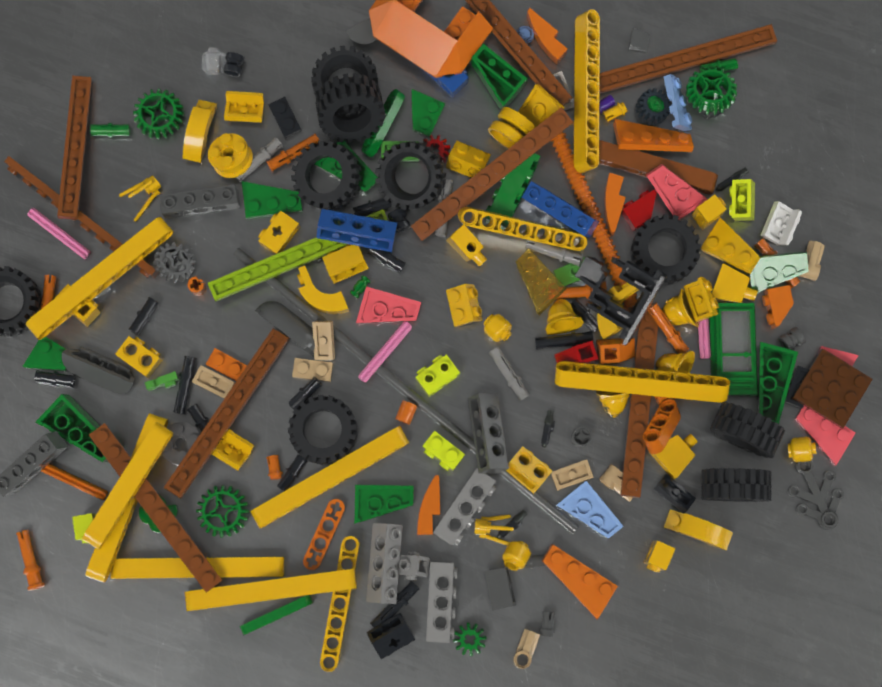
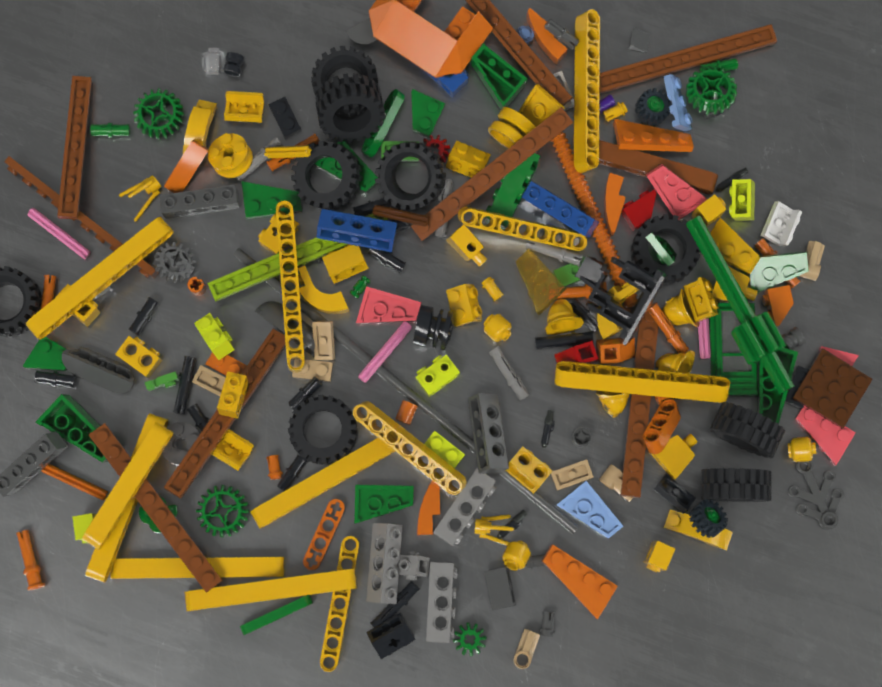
none -> orange slope [163,140,209,193]
none -> neon yellow brick [194,313,235,360]
none -> yellow brick [217,371,249,419]
none -> yellow axle [264,145,312,158]
none -> yellow beam [276,201,305,373]
none -> yellow beam [353,401,467,495]
none -> reddish brown axle [373,205,428,227]
none -> black wheel [413,305,454,350]
none -> yellow pin [481,277,504,302]
none -> dark grey axle [544,19,579,50]
none -> green wing [646,232,677,266]
none -> green axle [686,216,794,394]
none -> black wheel [689,499,728,538]

